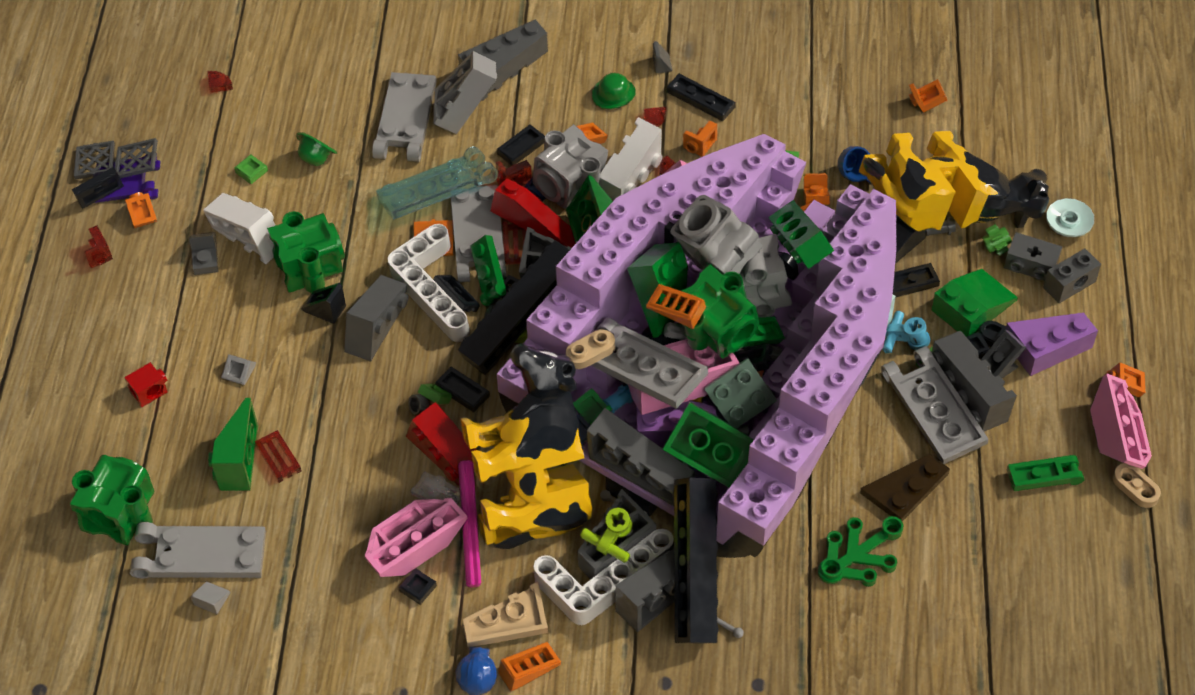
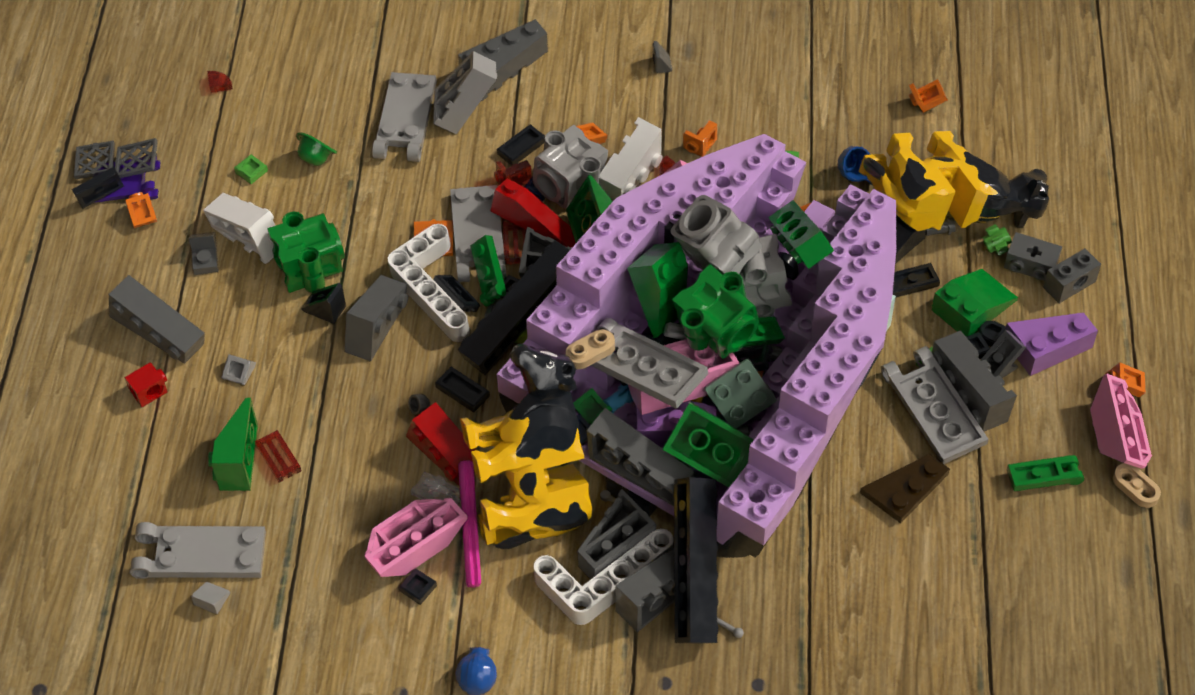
green piece [70,455,155,546] -> none
clear red bracket [84,225,113,268] -> none
clear light blue hinge [376,146,498,220] -> none
bright green tile [418,384,452,404] -> none
tan wing [463,581,548,648] -> none
orange slope [498,642,561,691] -> none
lime piece [580,508,632,563] -> none
green hat [592,72,636,109] -> none
clear red tile [643,107,666,127] -> none
orange slope [646,284,706,329] -> none
black tile [666,73,736,121] -> none
orange bracket [803,173,830,205] -> none
green plant [818,516,904,587] -> none
medium azure piece [882,311,931,353] -> none
light aqua dish [1046,198,1094,237] -> none
none -> dark grey wedge [108,275,205,364]

